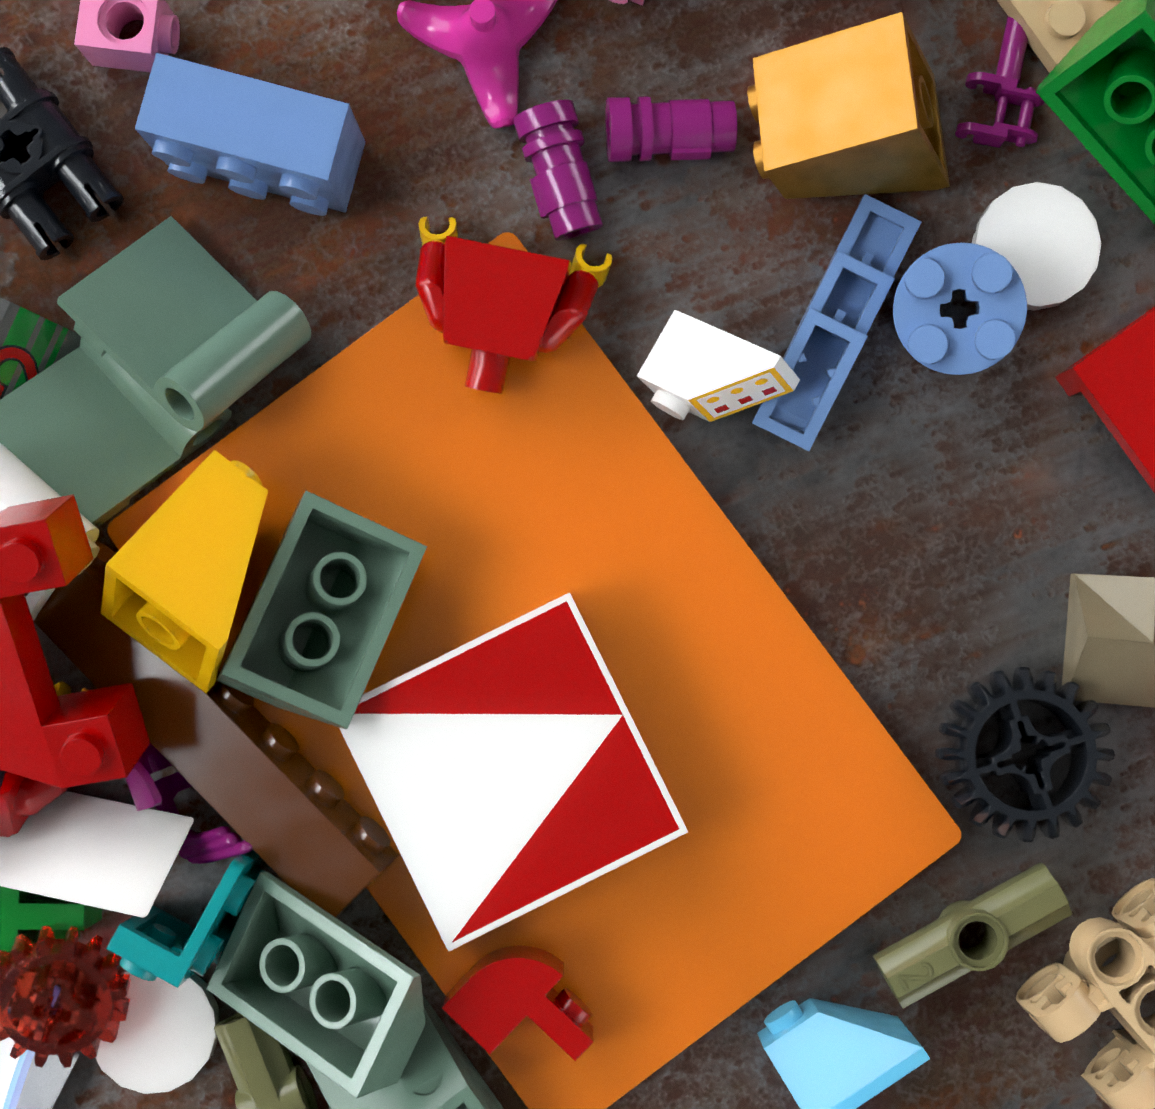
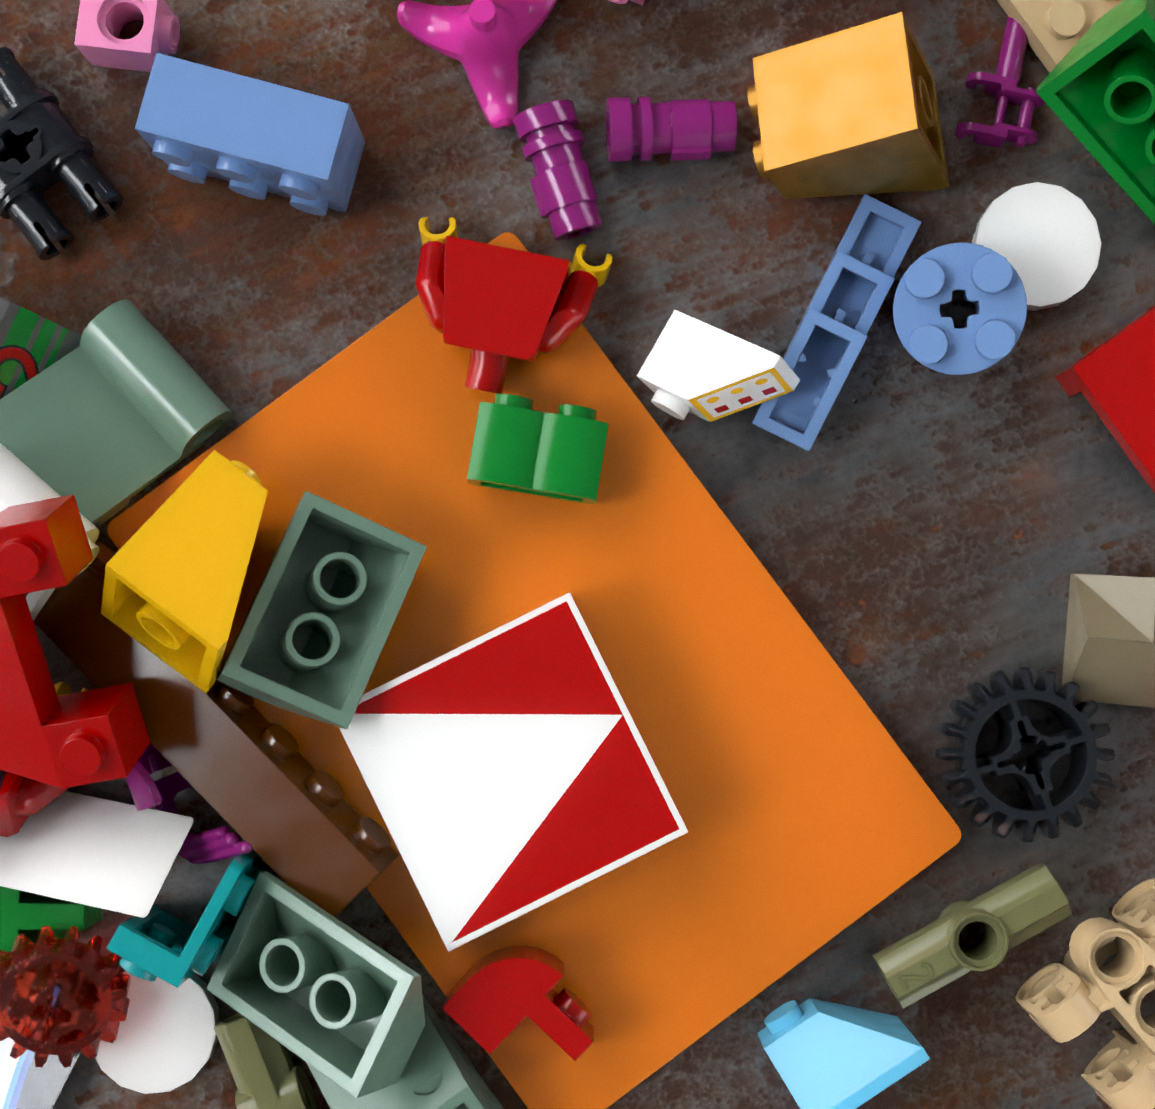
sand green door [57,216,311,431] -> none
none -> green brick [467,394,609,504]

